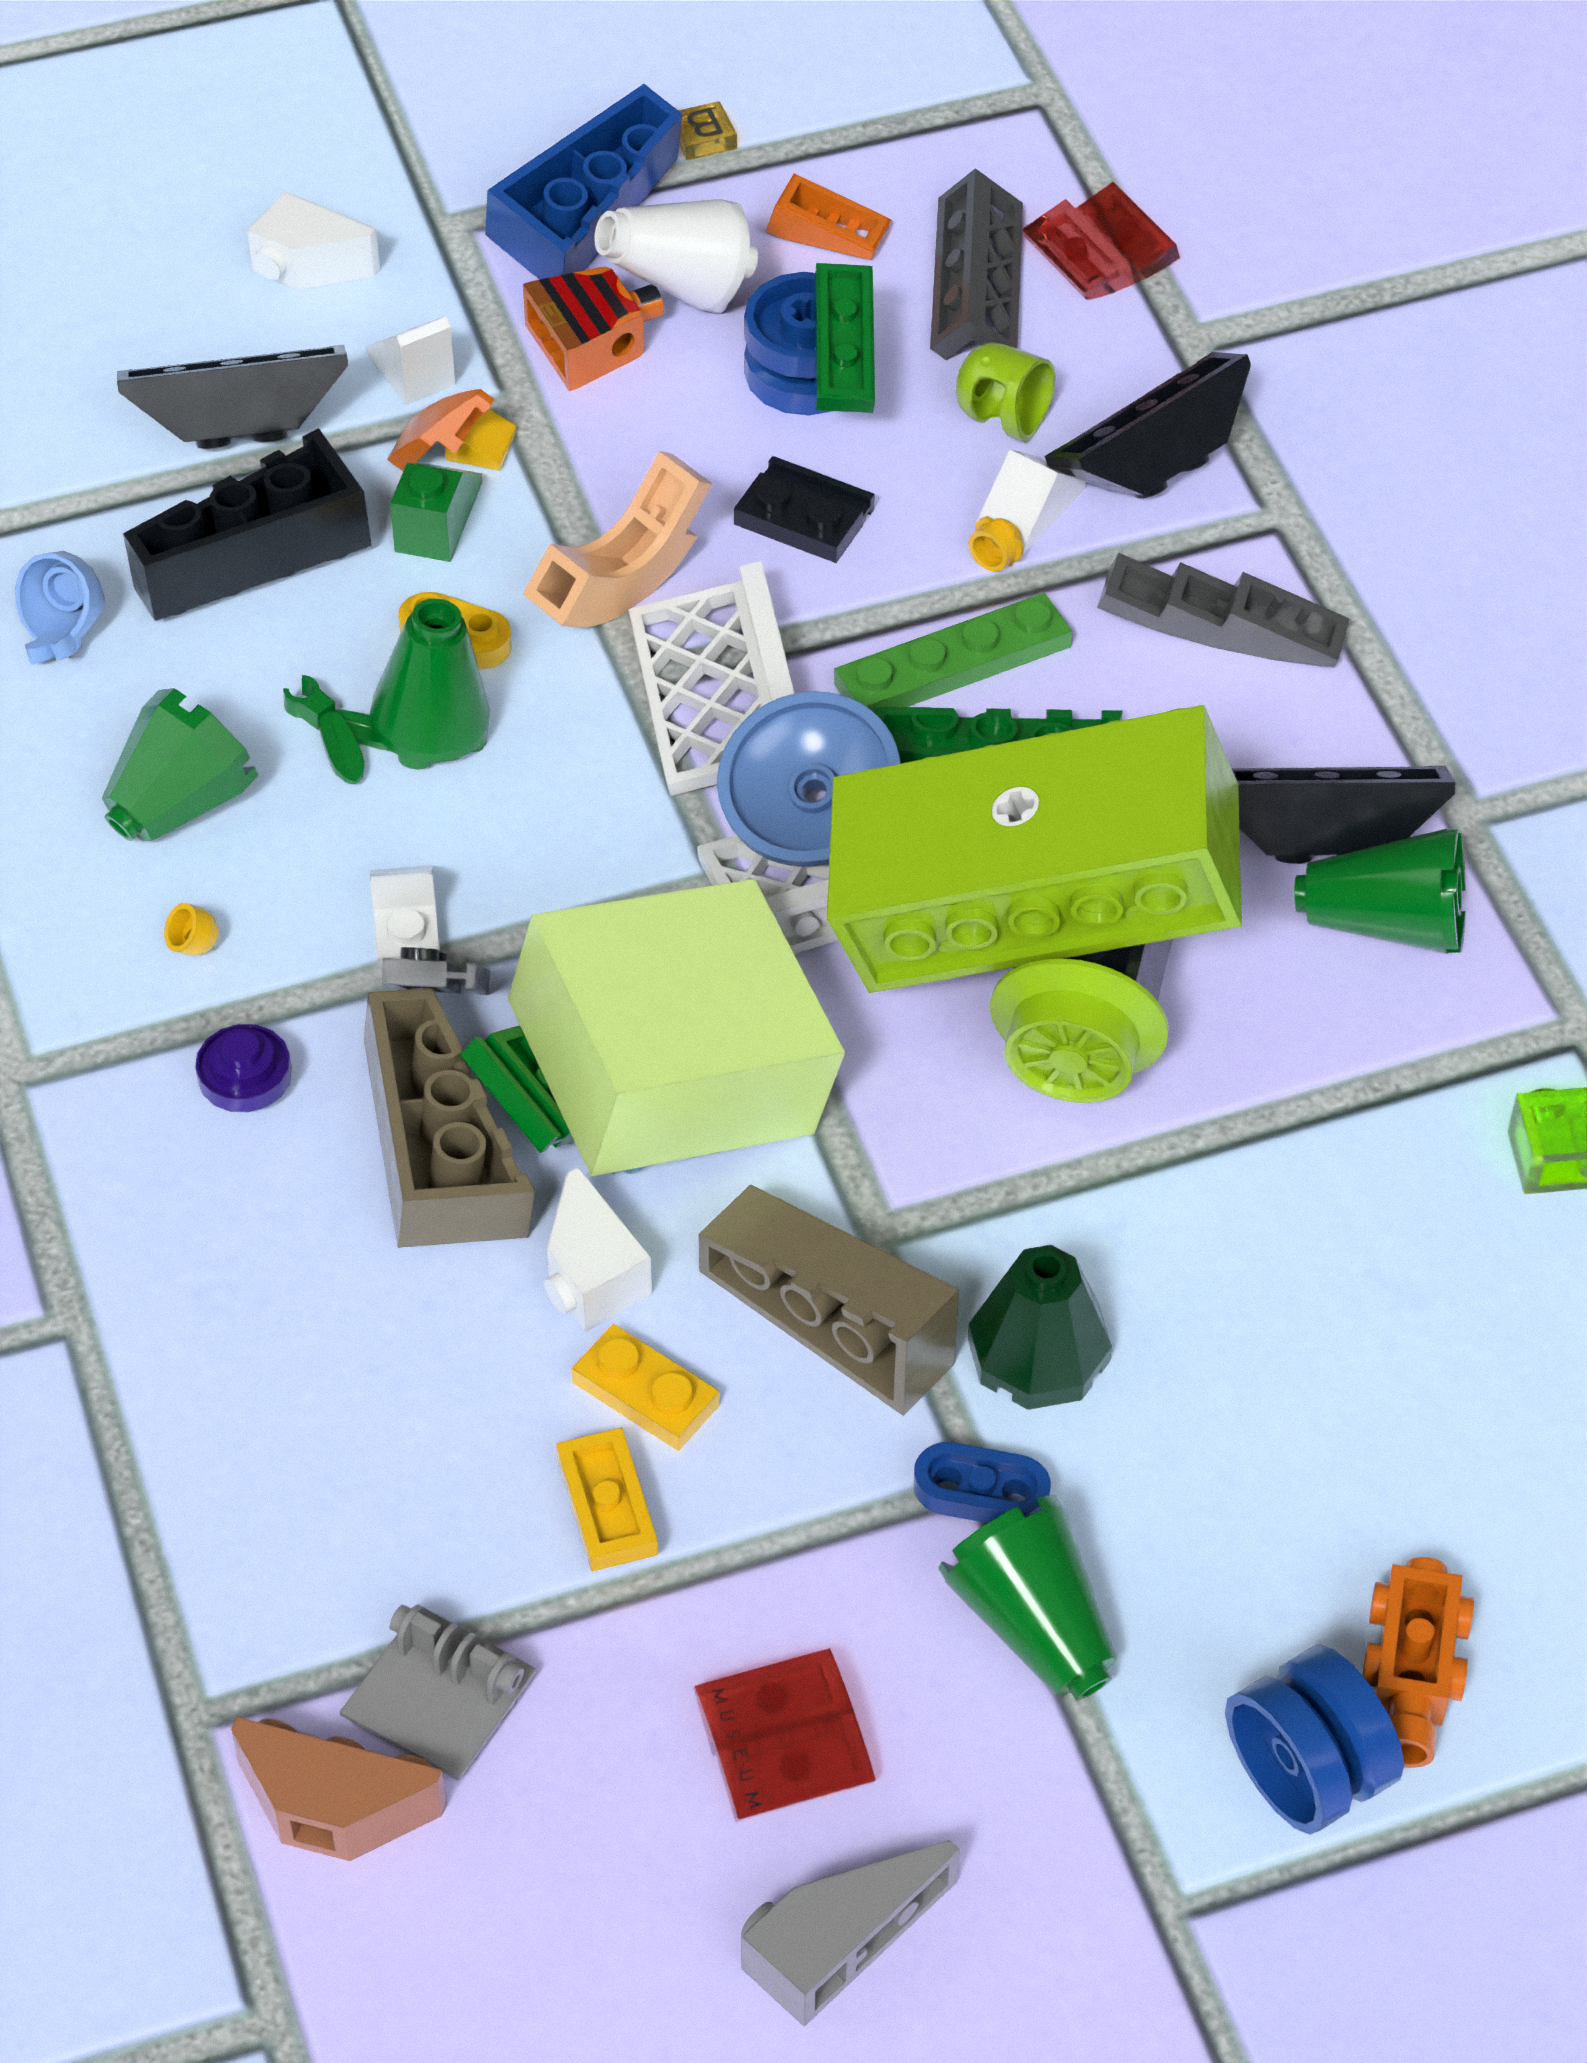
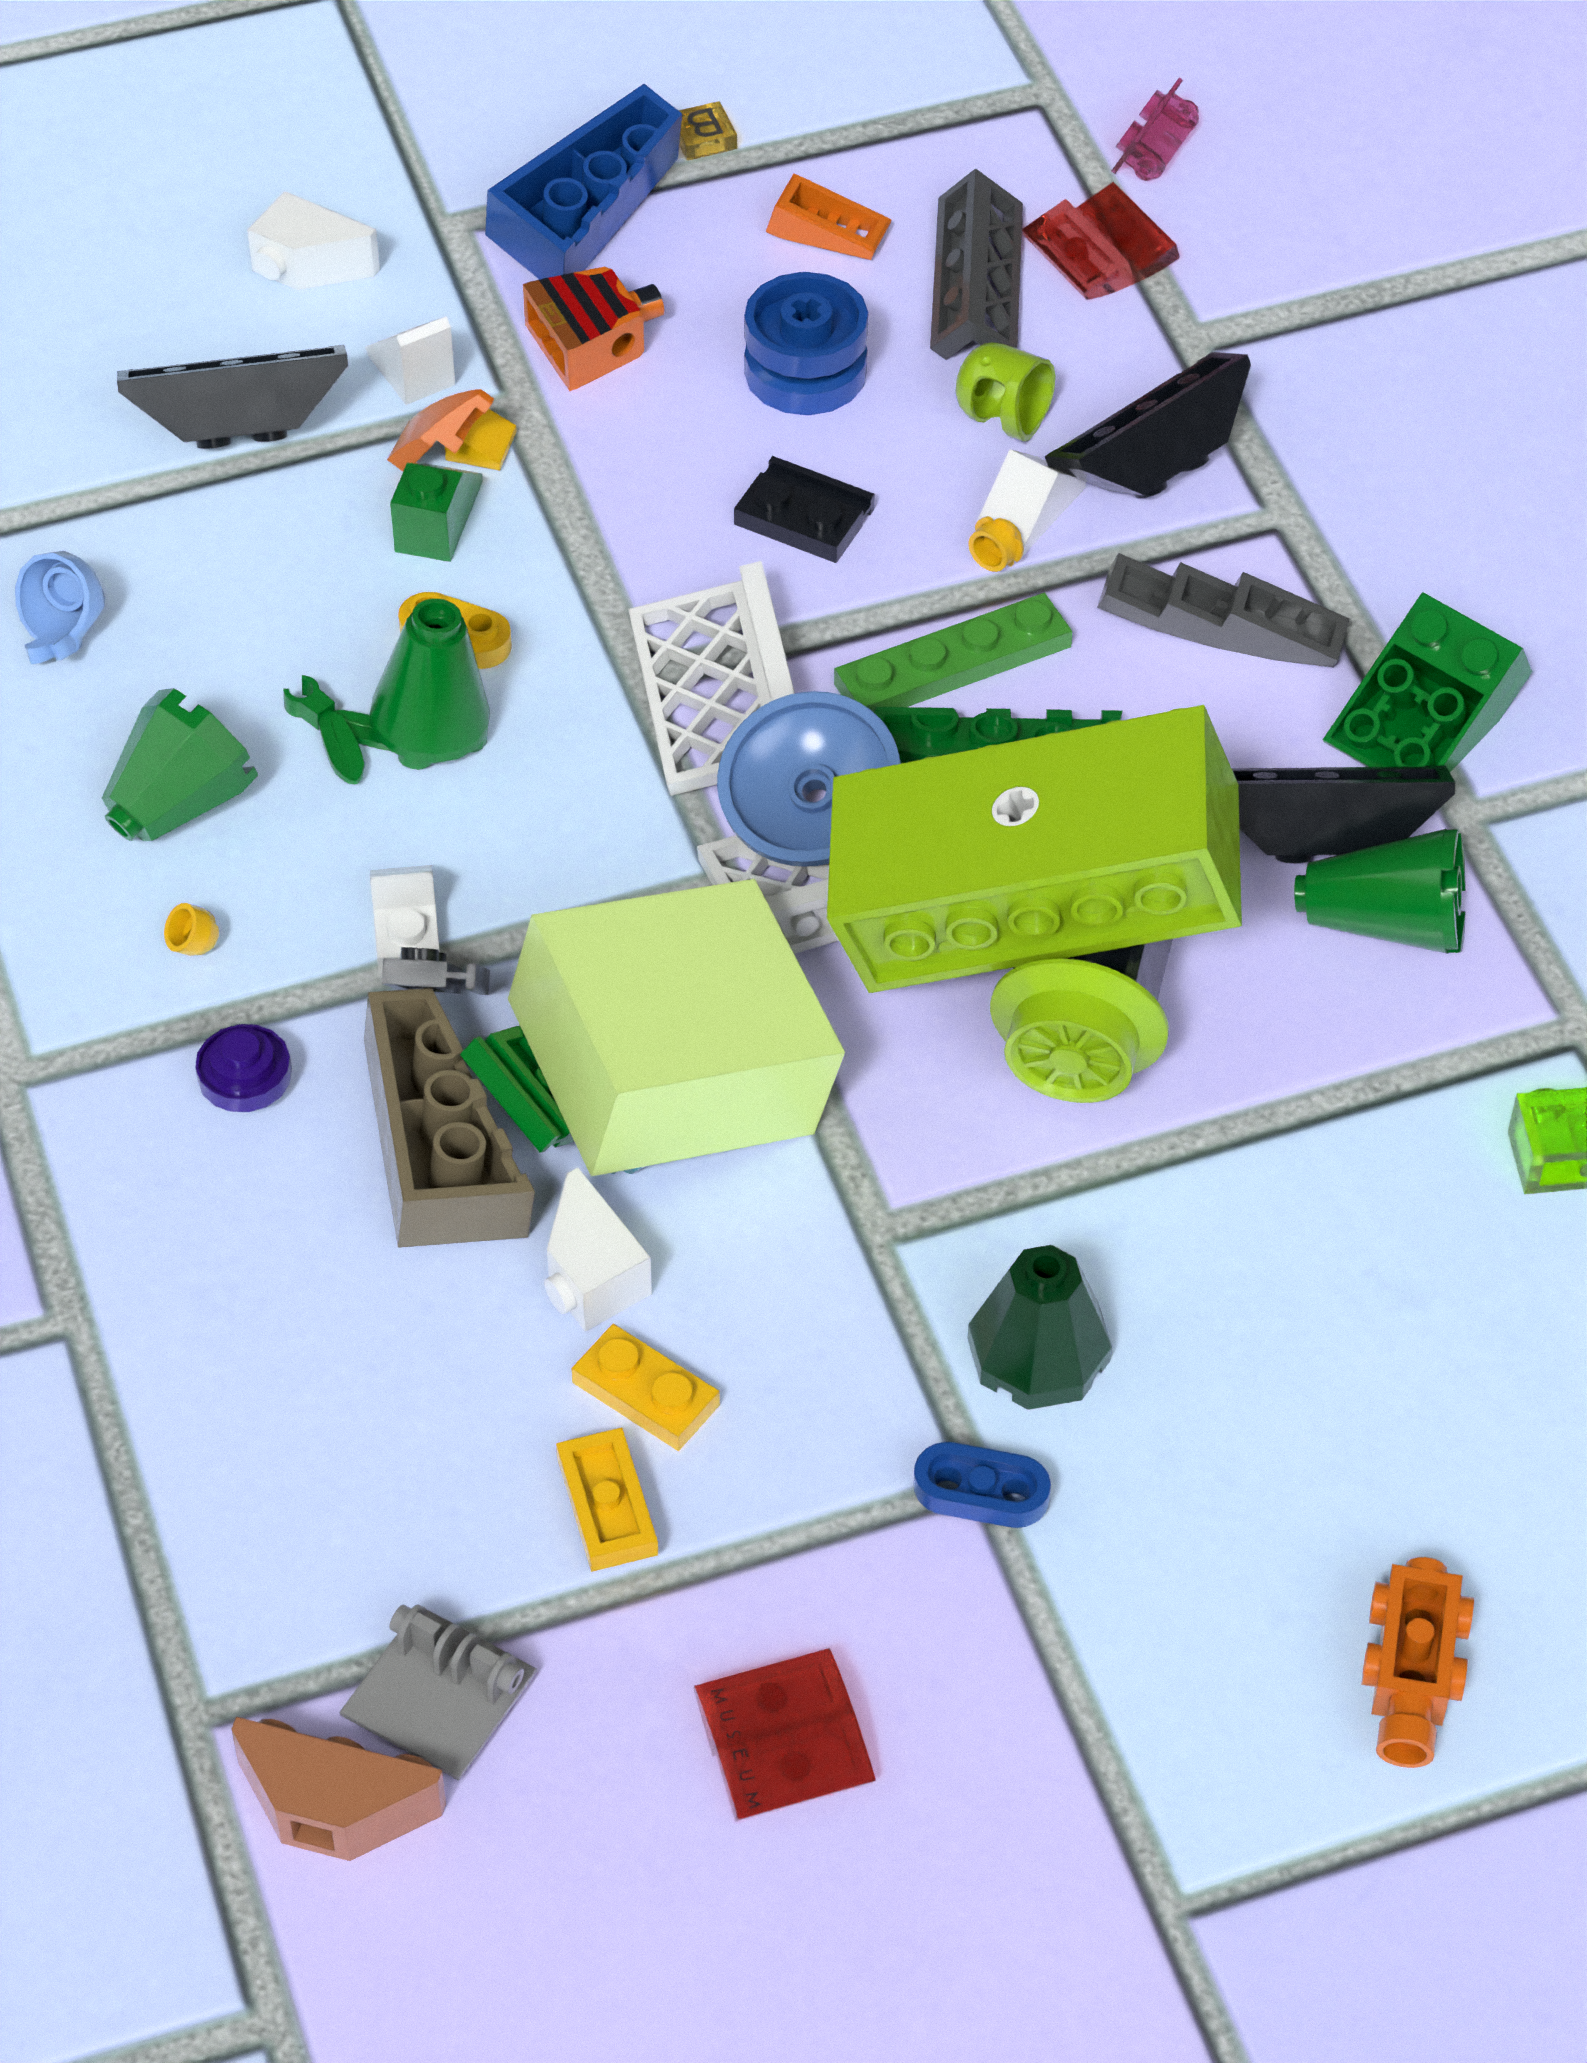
black wedge [123,428,372,621] -> none
light nougat arch [523,451,712,628] -> none
white cone [594,199,758,313] -> none
dark tan wedge [698,1184,959,1416] -> none
light grey slope [741,1840,960,2027] -> none
green tile [814,263,875,413] -> none
green cone [938,1496,1117,1701] -> none
blue wheel [1225,1644,1404,1835] -> none
none -> clear pink hinge [1111,77,1199,181]
none -> green slope [1322,592,1532,772]

